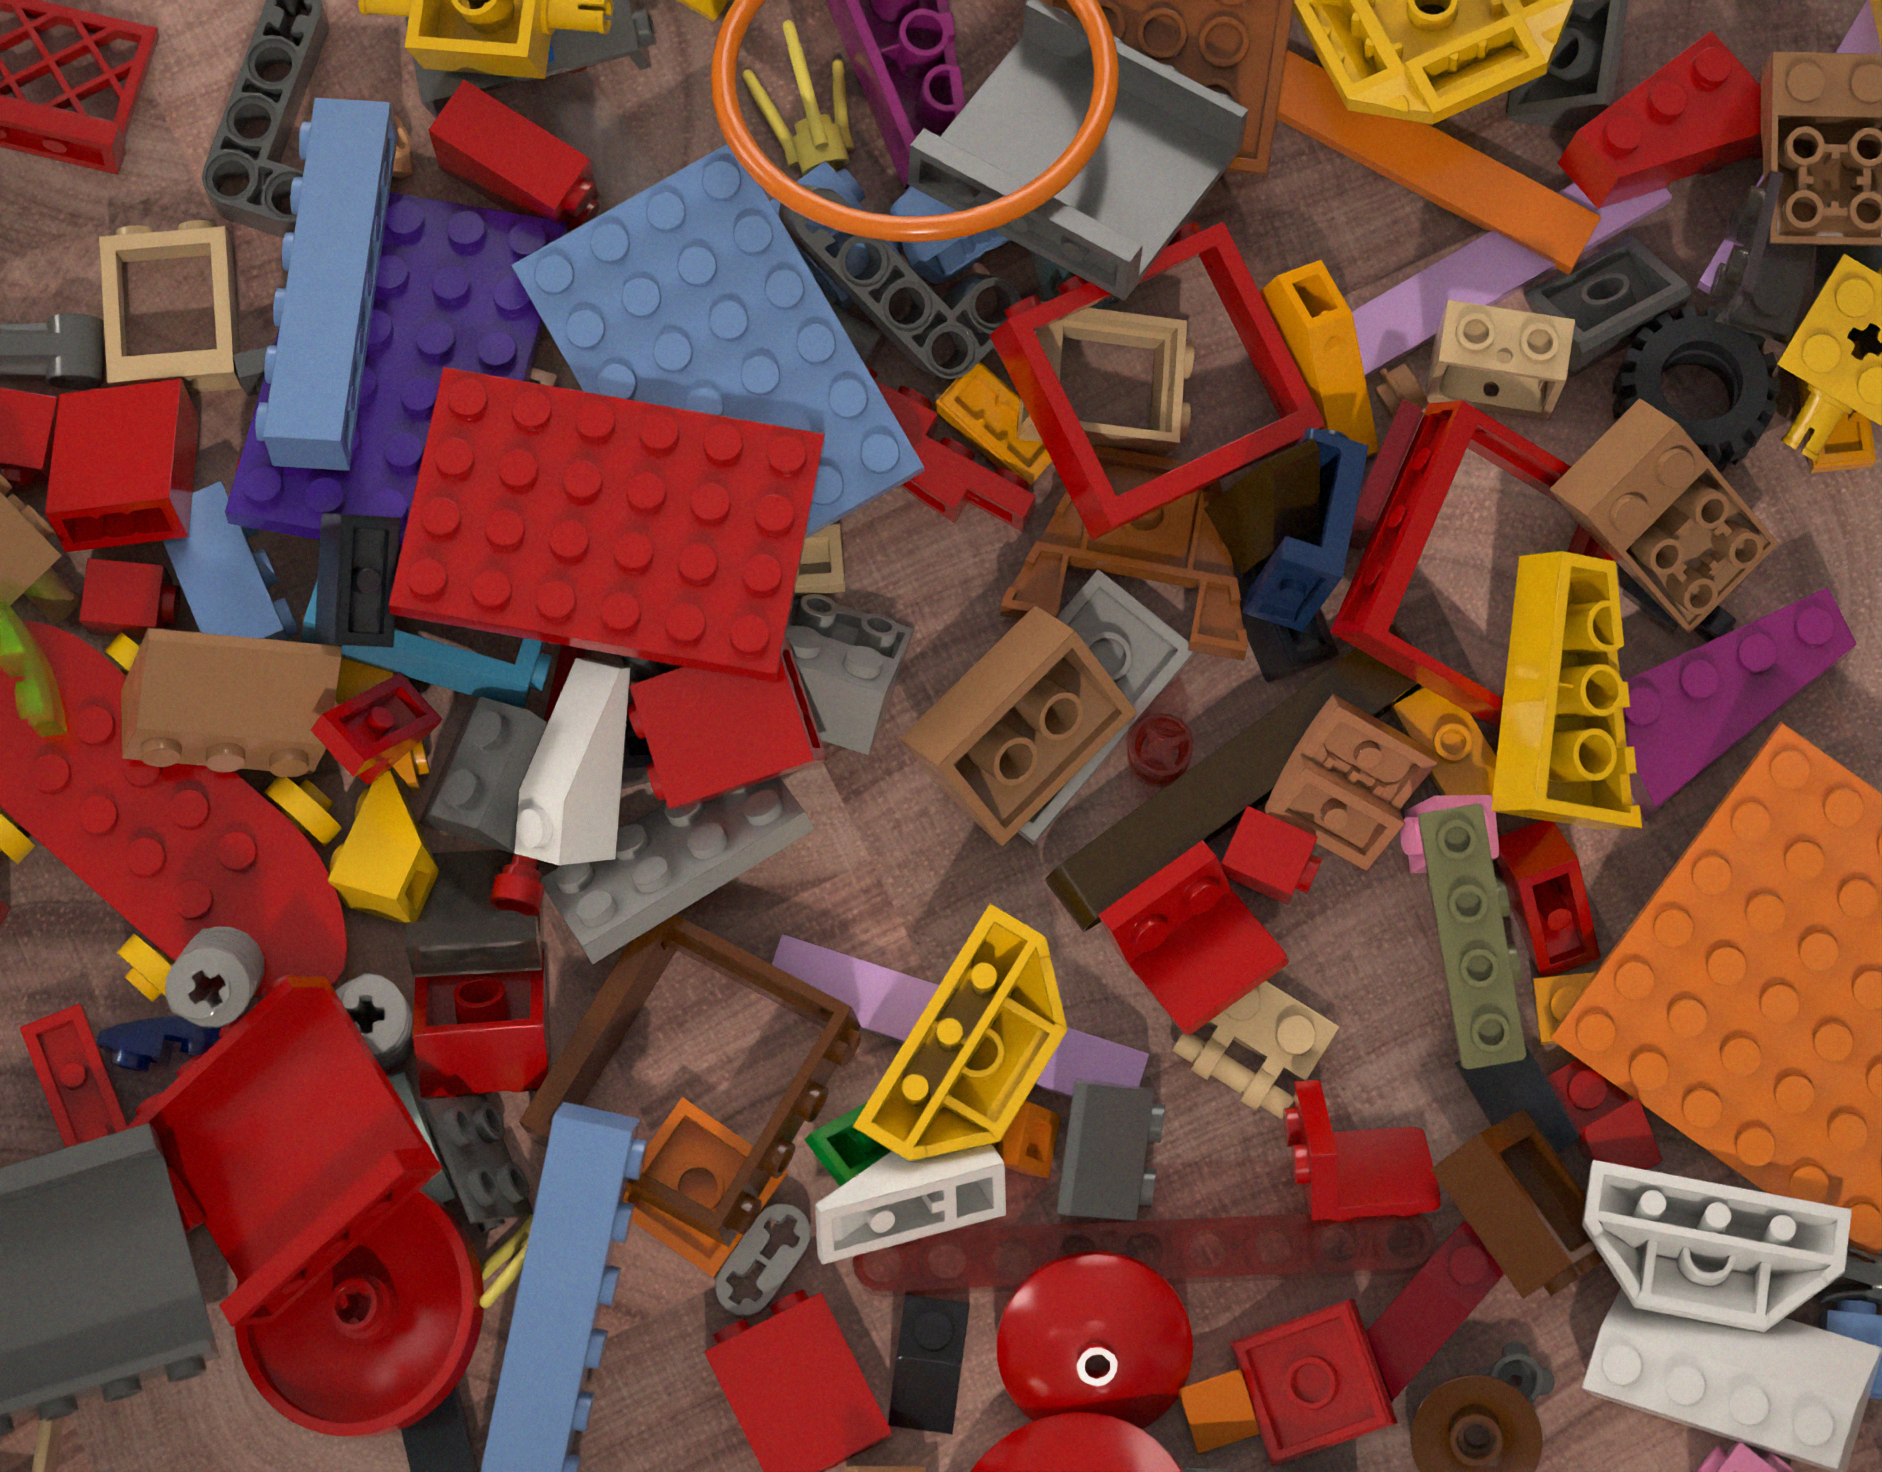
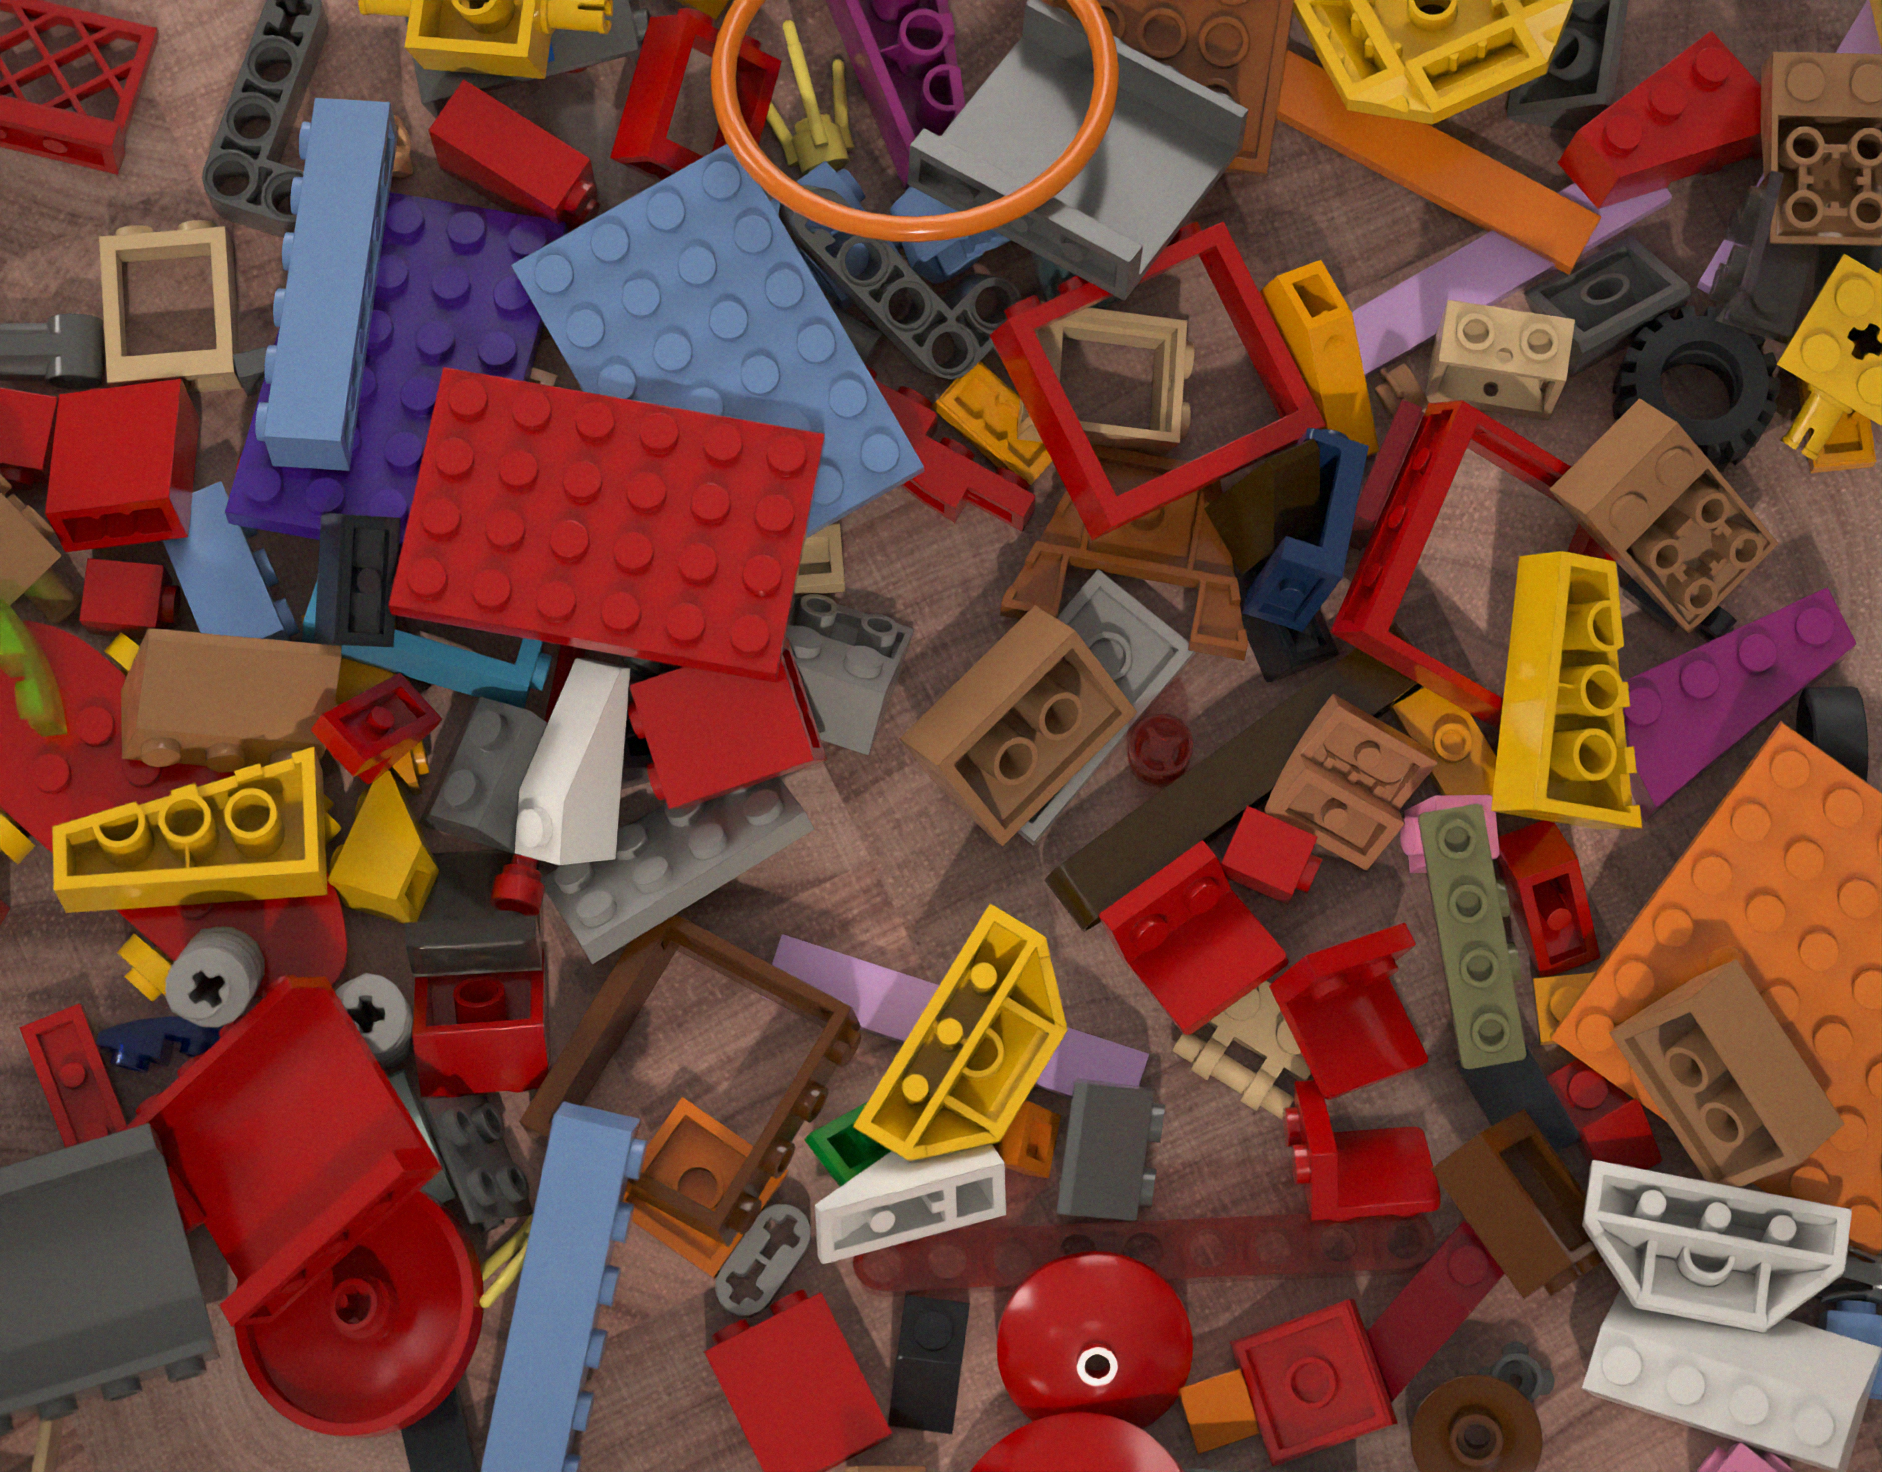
none -> yellow wedge [53,747,327,913]
none -> red window [610,8,782,182]
none -> red bracket [1269,922,1428,1100]
none -> medium nougat slope [1609,959,1844,1188]
none -> black tyre [1795,686,1868,782]

